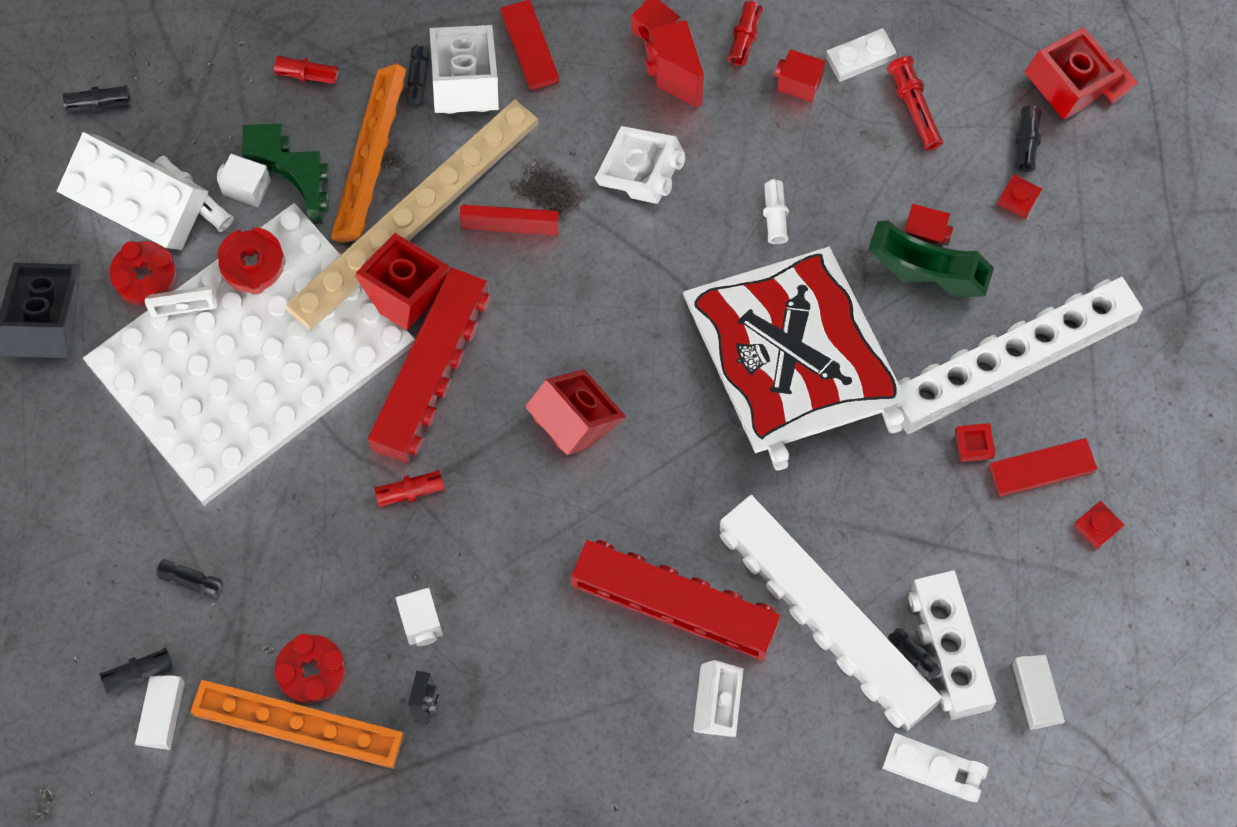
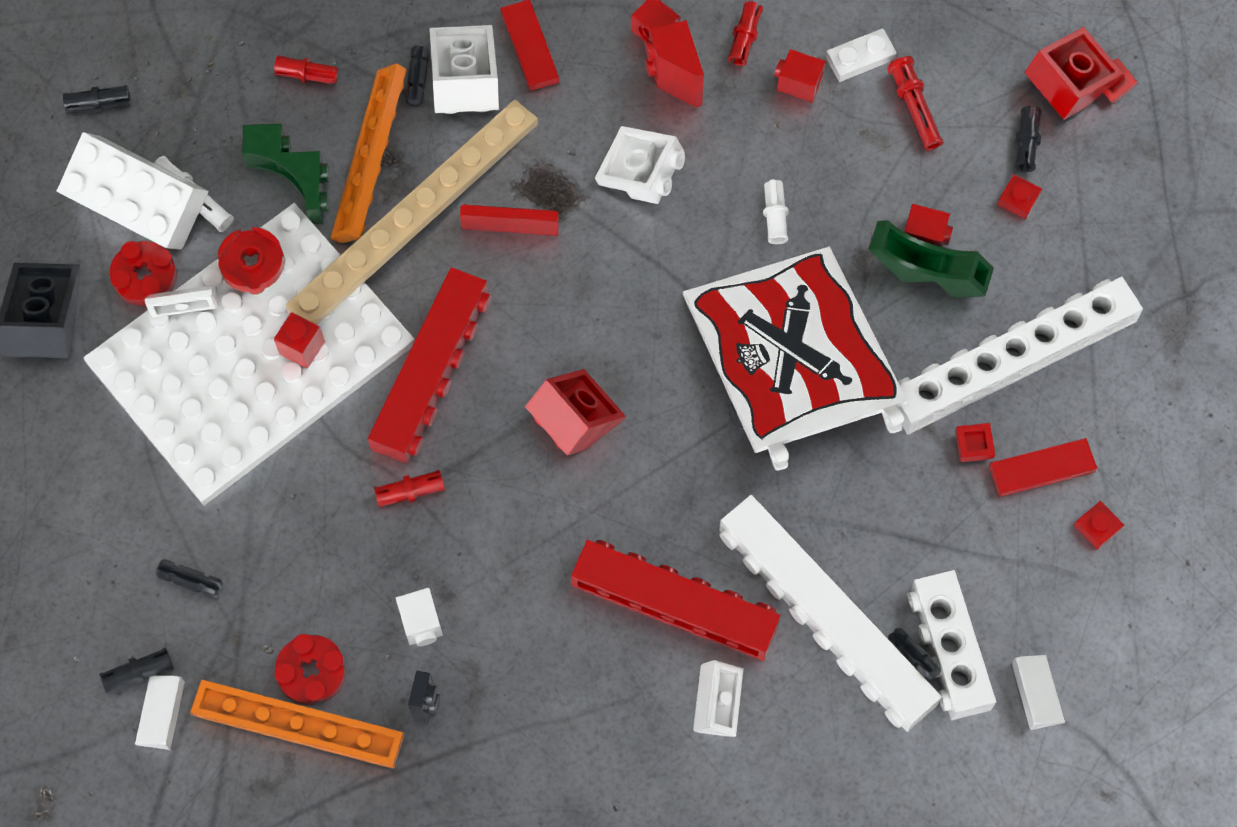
white brick [217,154,271,208] -> none
red slope [355,233,449,330] -> none
white plate [882,733,989,802] -> none
none -> red brick [274,312,325,369]

